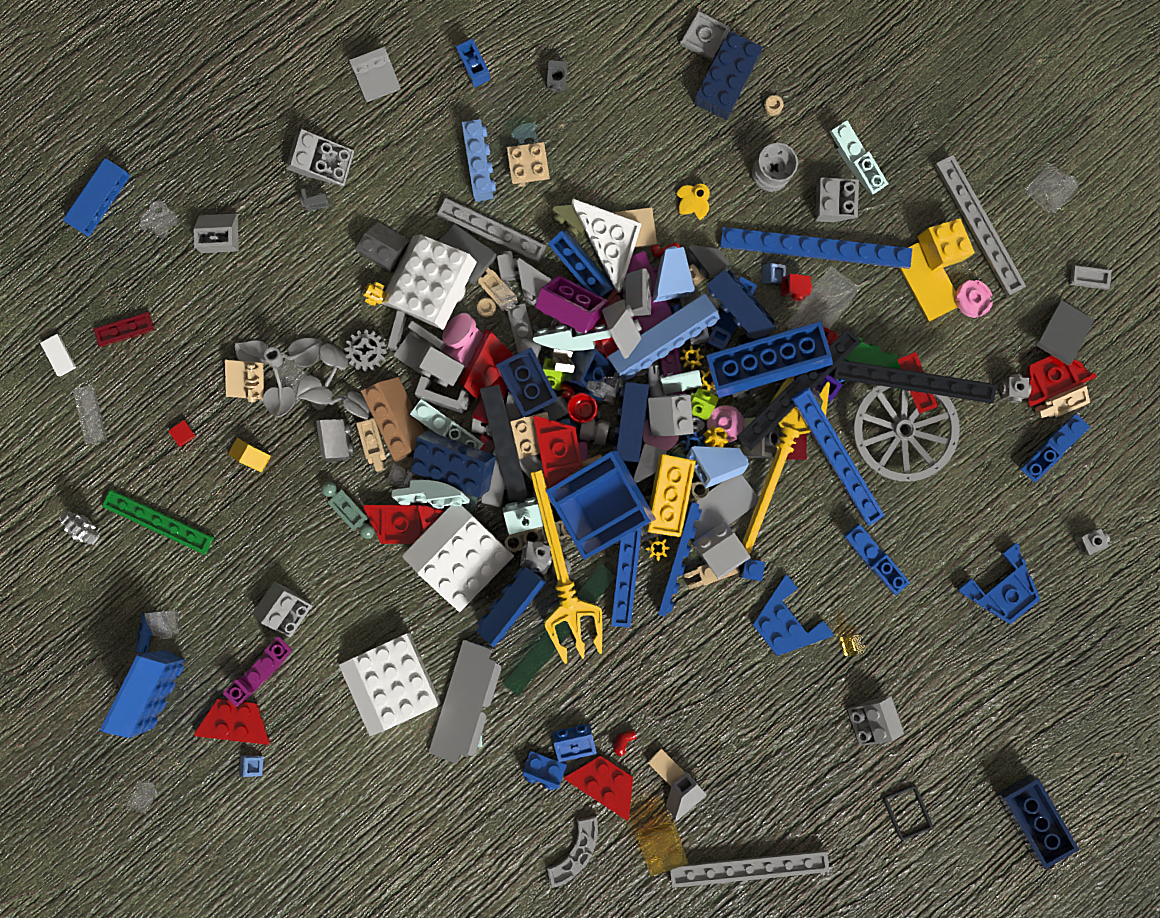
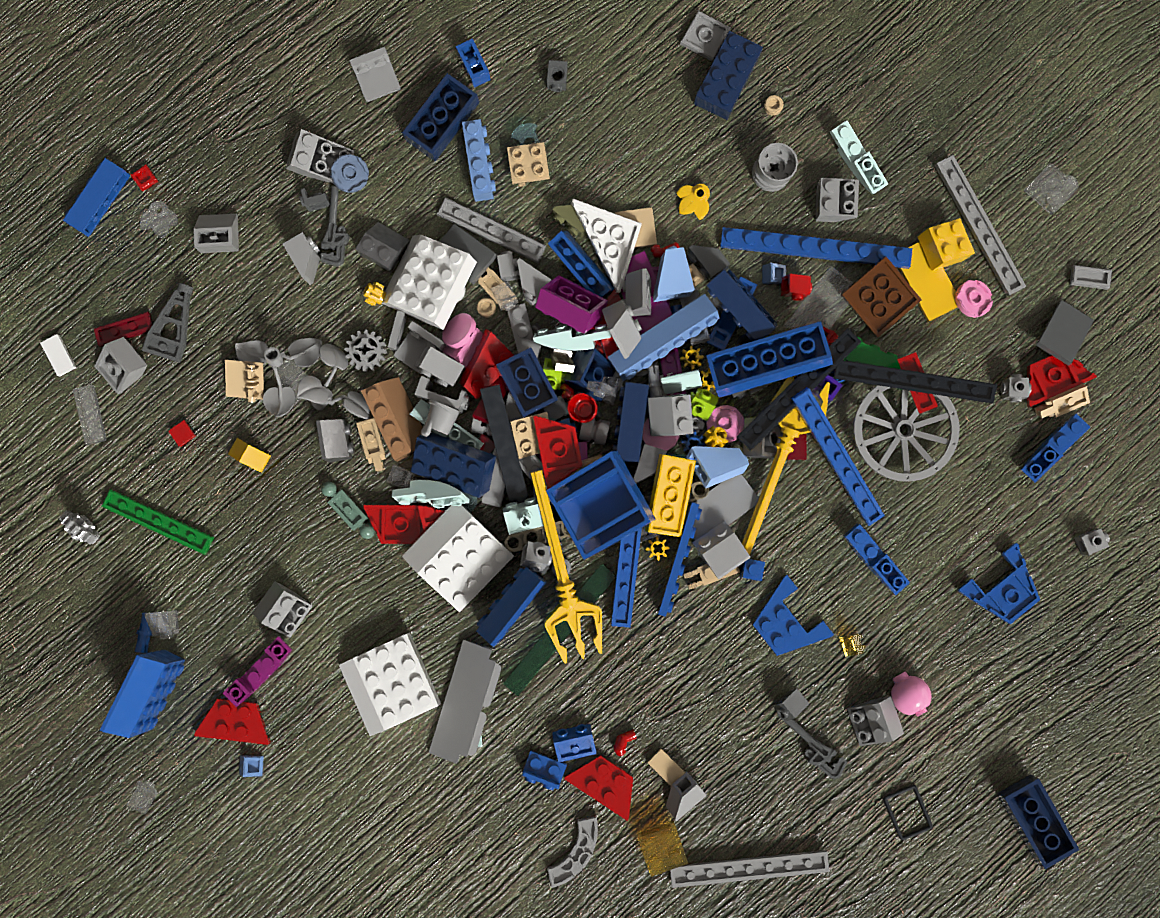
none -> light grey slope [94,337,147,394]
none -> red tile [131,165,158,191]
none -> dark grey plate [142,283,194,363]
none -> light grey slope [283,232,320,285]
none -> dark grey piece [321,186,350,267]
none -> sand blue tile [331,154,369,193]
none -> dark blue brick [402,73,479,162]
none -> light grey hat [421,400,460,437]
none -> dark grey brick [773,688,810,721]
none -> dark grey piece [778,715,847,779]
none -> reddish brown plate [840,256,922,338]
none -> bright pink brick [891,672,931,717]

